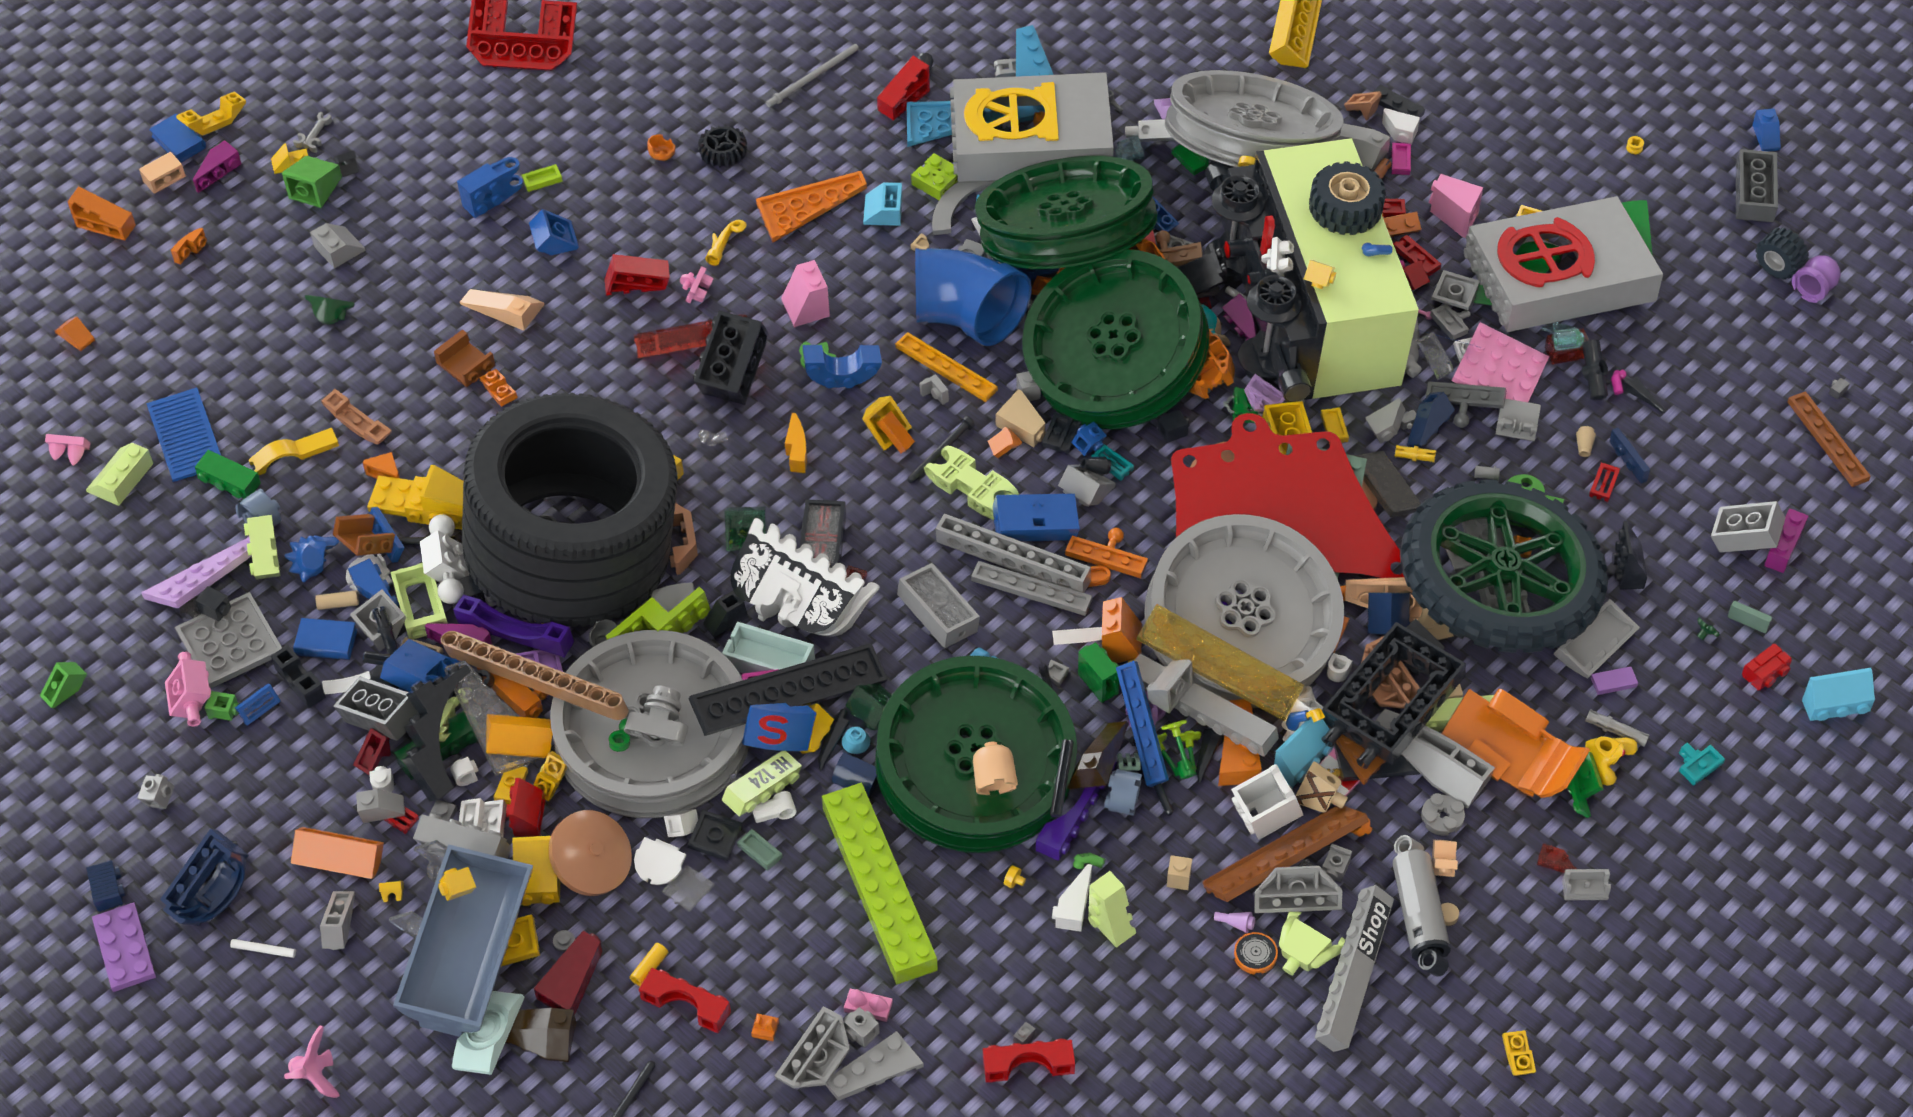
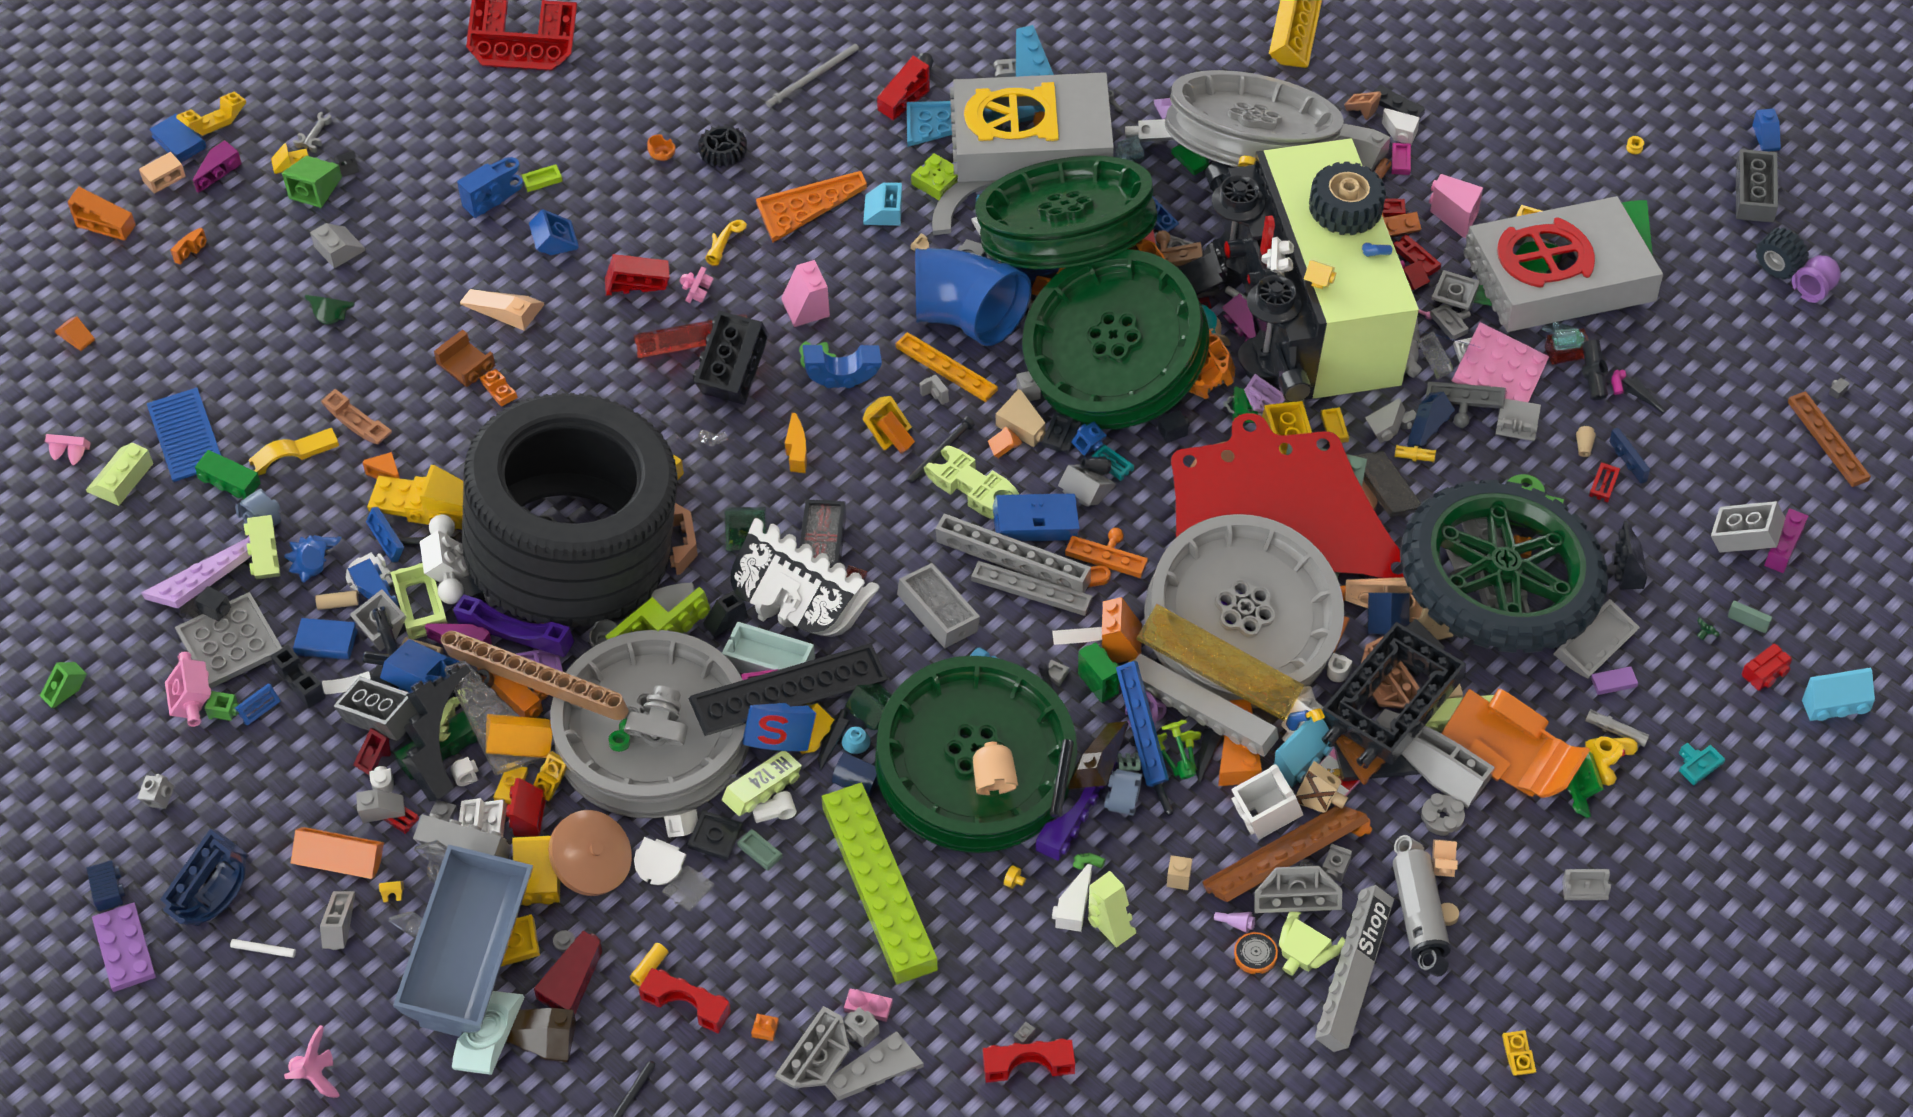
dark orange panel [333,514,395,556] -> none
yellow brick [439,867,476,901] -> none
light grey slope [1147,660,1193,713] -> none
light grey pin [1474,465,1500,480] -> none
clear red tile [1537,844,1577,873] -> none

